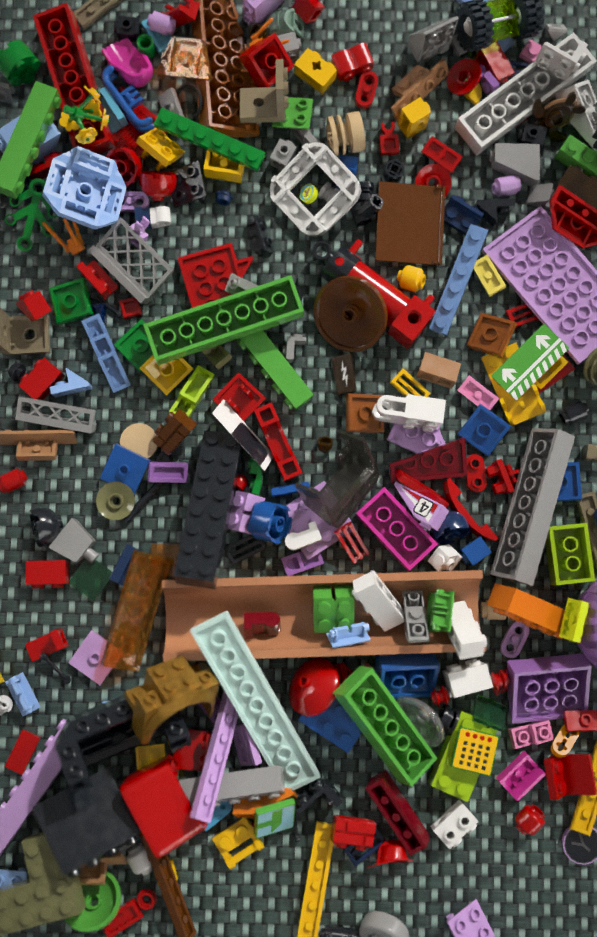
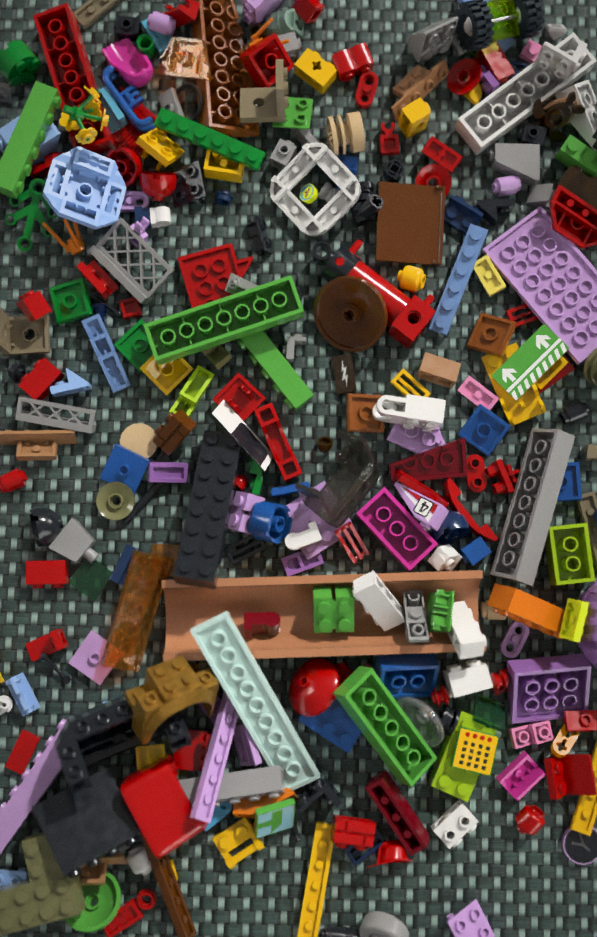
light blue hinge [326,622,371,648] -> none

